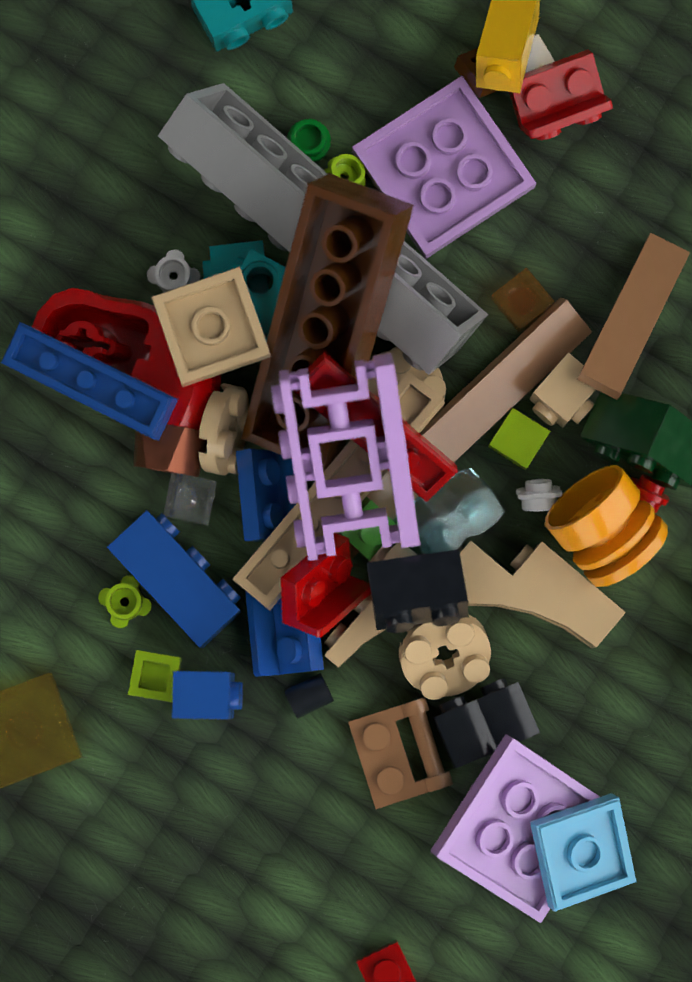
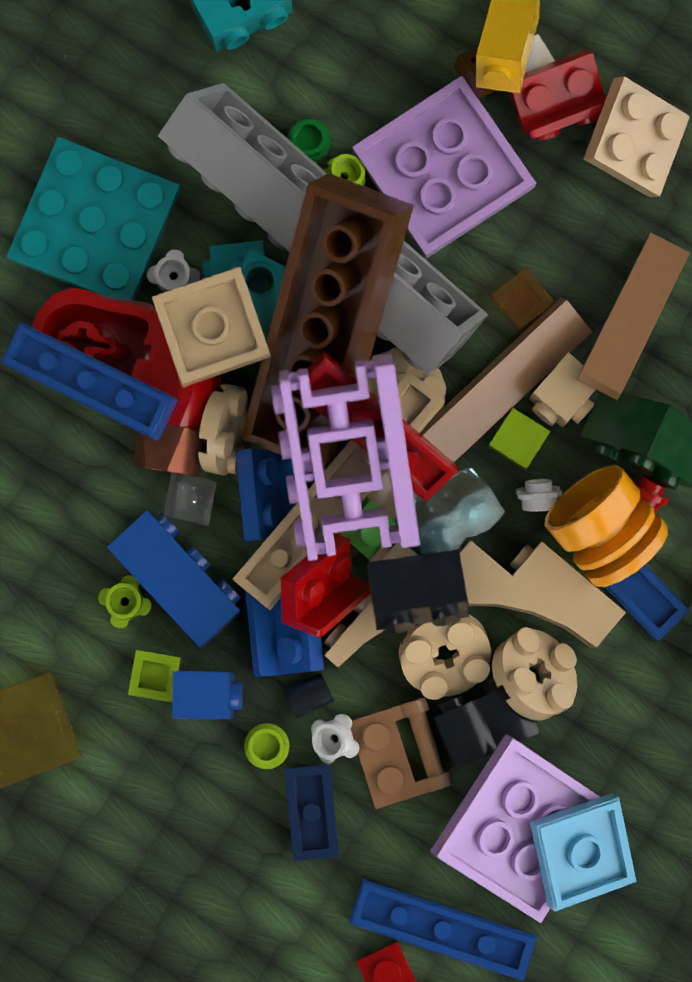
none -> teal plate [6,137,181,300]
none -> lime plate [244,723,290,769]
none -> dark blue plate [284,764,339,861]
none -> white plate [311,714,359,764]
none -> blue tile [349,878,537,981]
none -> tan plate [492,627,577,721]
none -> tan plate [584,76,690,197]
none -> blue tile [602,565,690,642]

